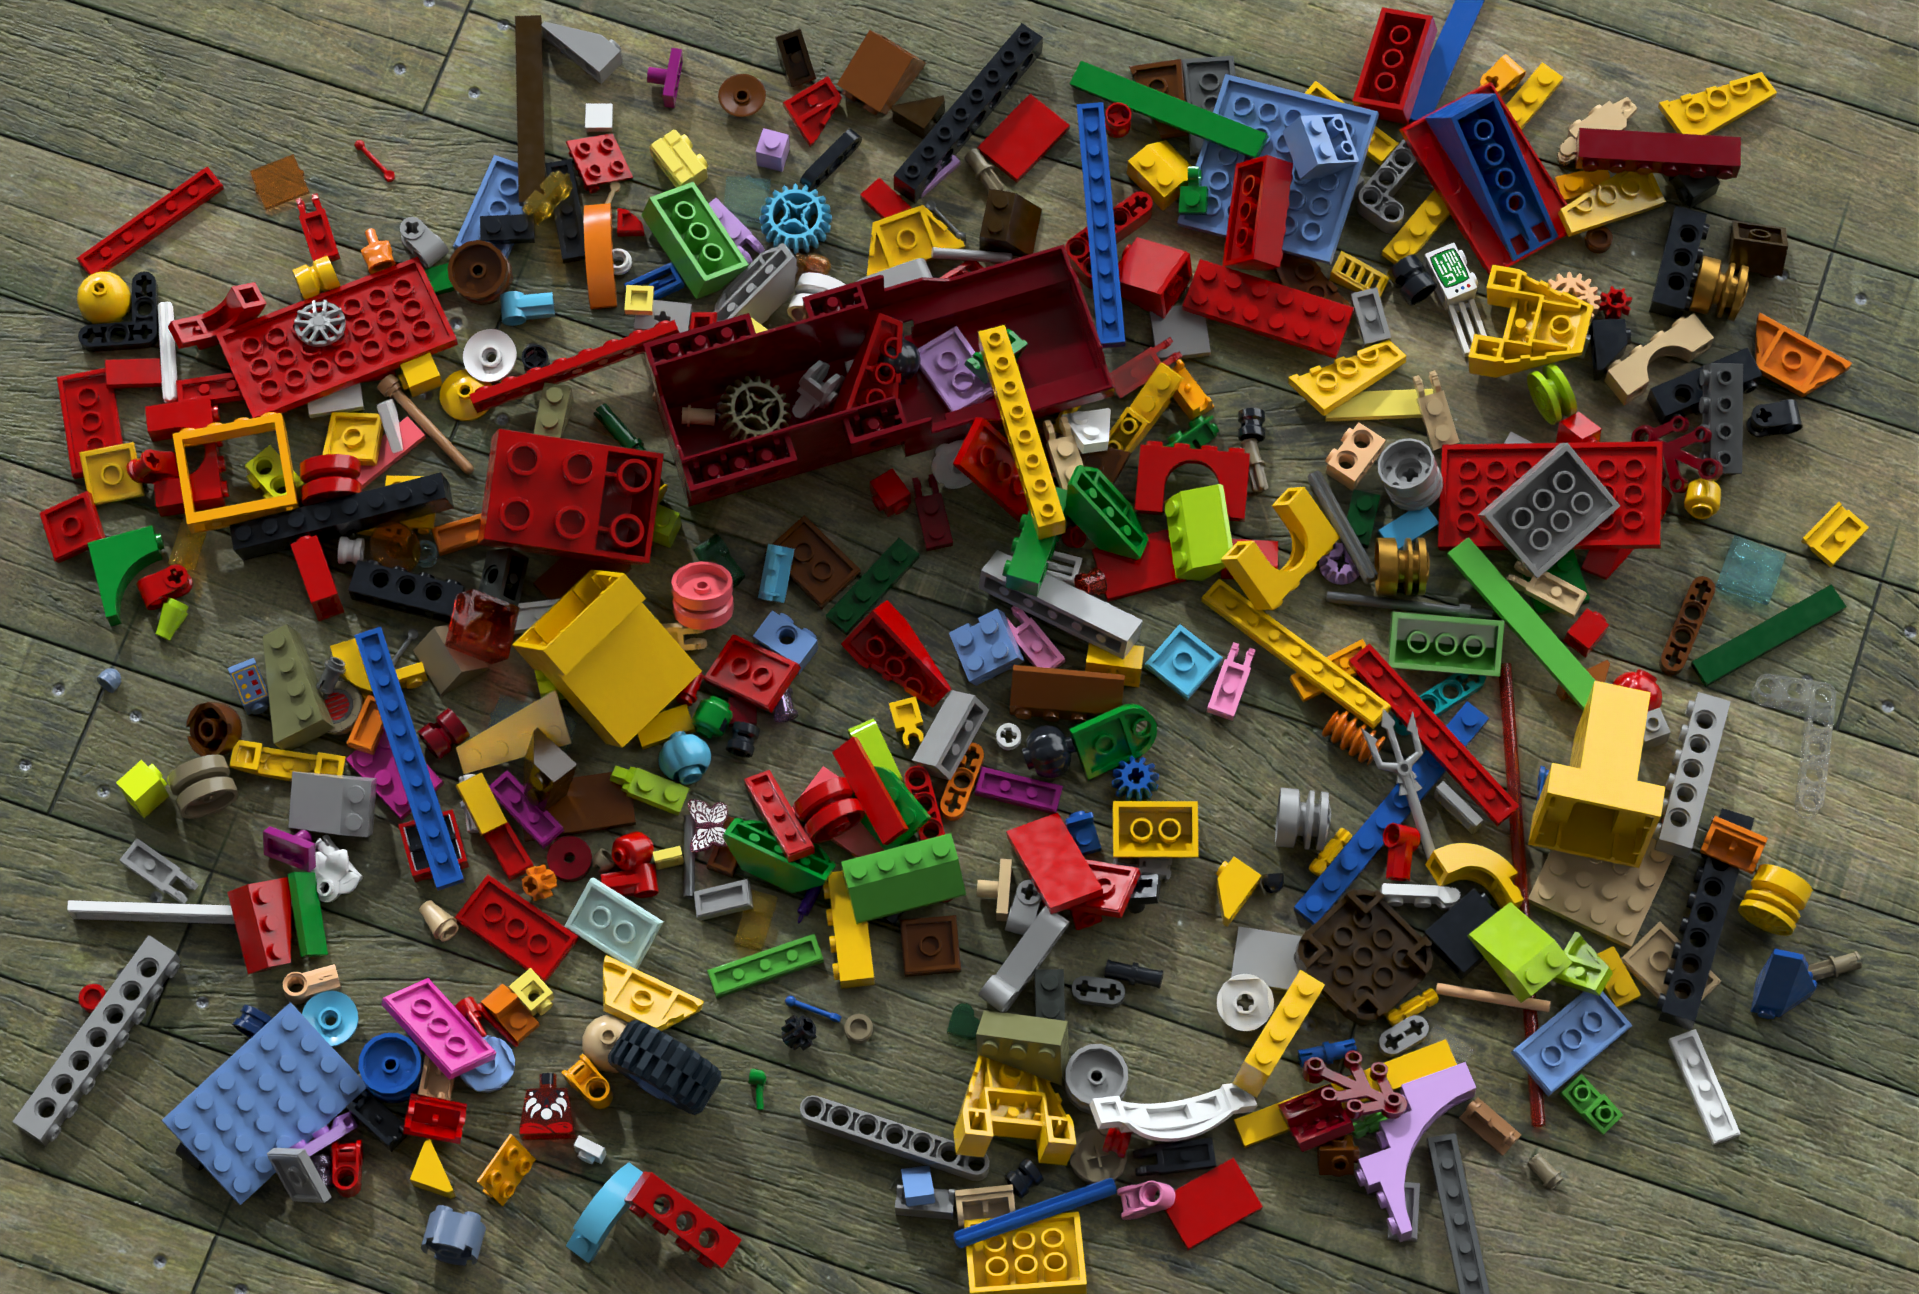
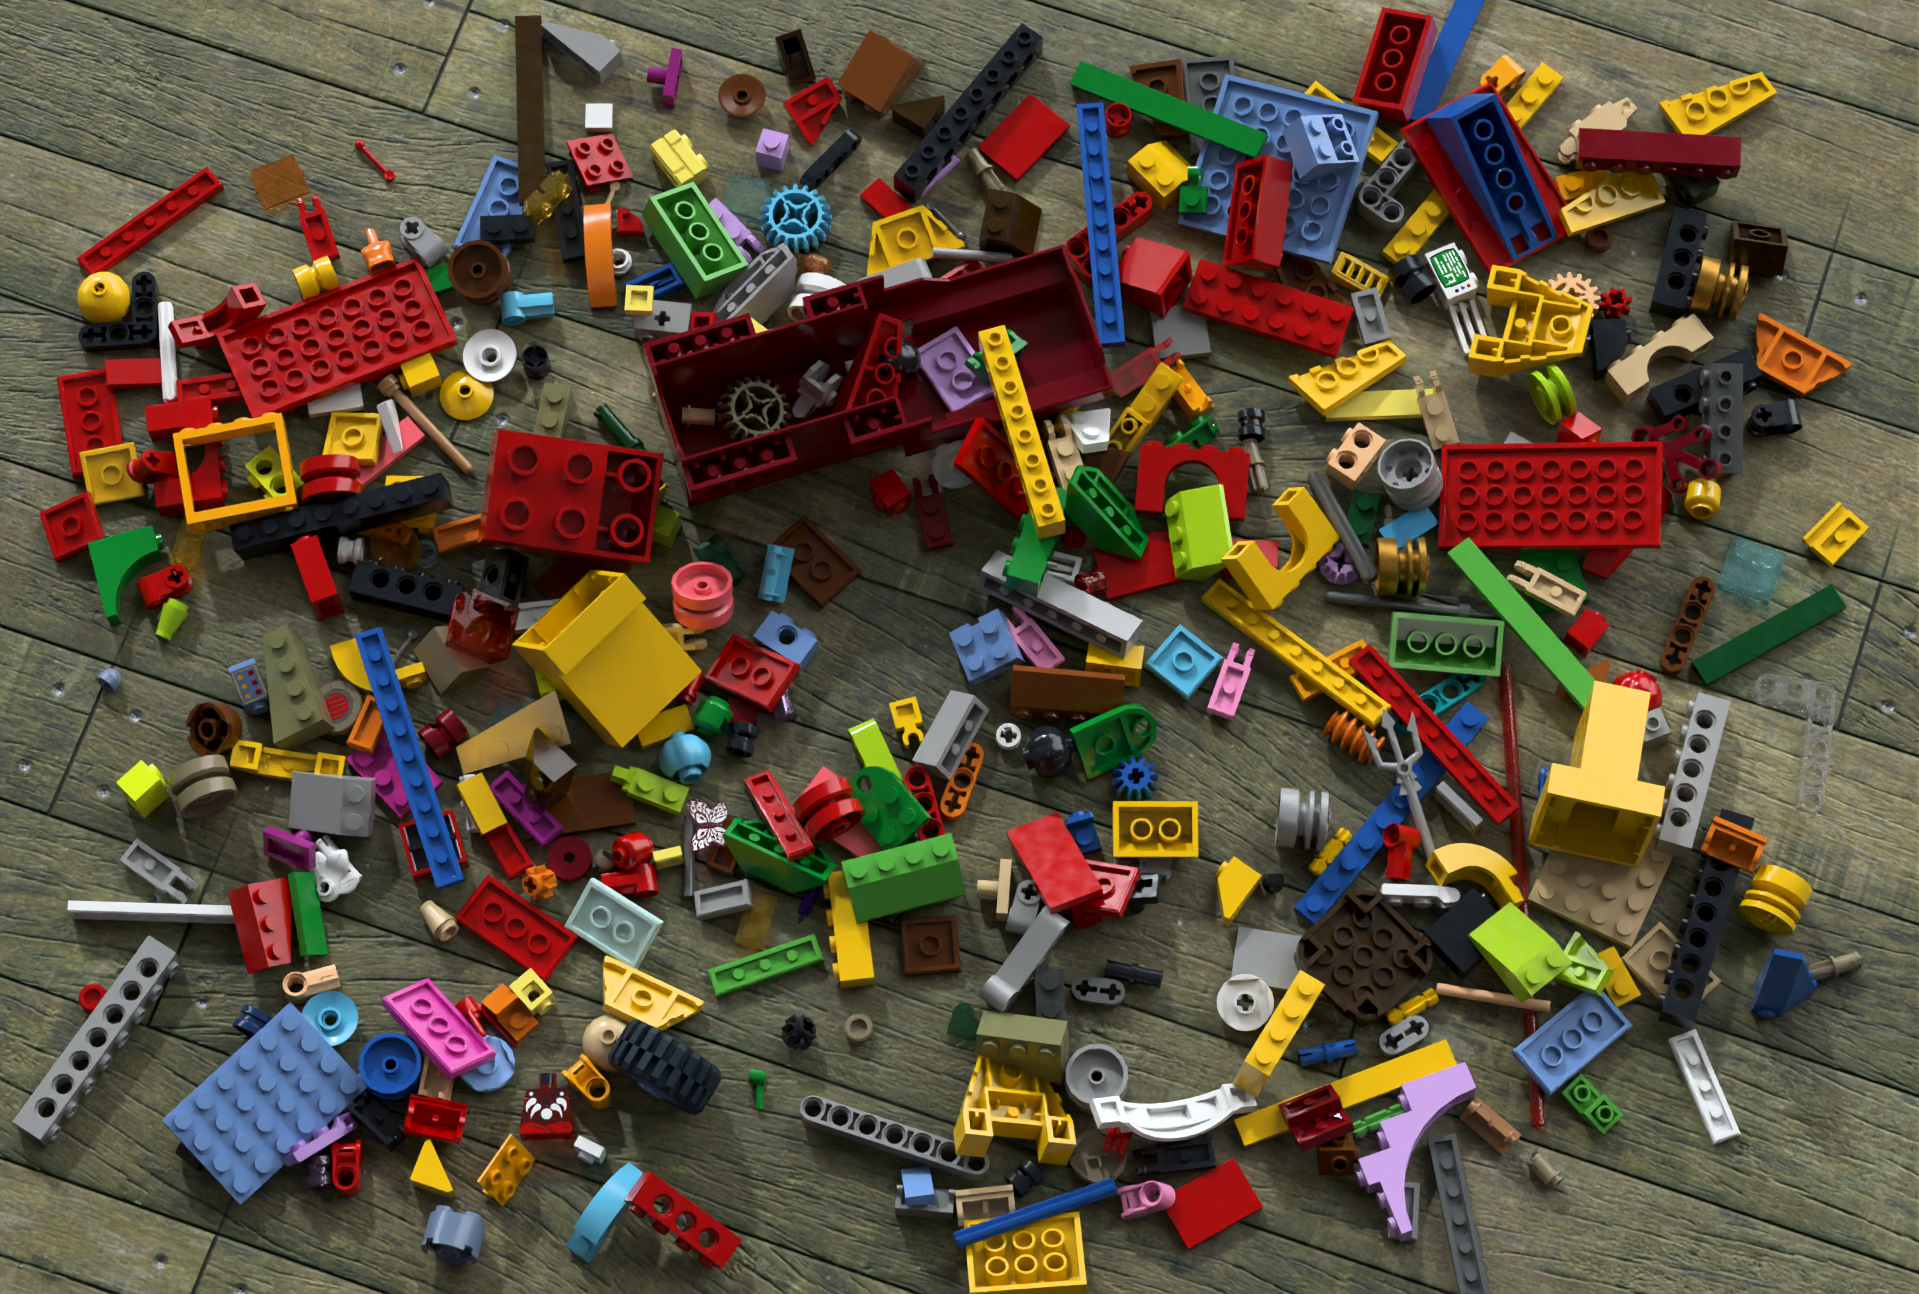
light grey tile [267,1148,331,1203] -> none
light grey wheel [294,300,346,347] -> none
dark grey pin [316,657,346,694] -> none
red plate [469,320,679,413] -> none
blue hinge [785,996,842,1023] -> none
dark green plate [826,538,920,636] -> none
red tile [832,736,909,845] -> none
red wedge [841,600,951,707] -> none
magenta tile [975,767,1063,814] -> none
dark red plant [1302,1050,1407,1119] -> none
light grey slope [1478,443,1620,578] -> none

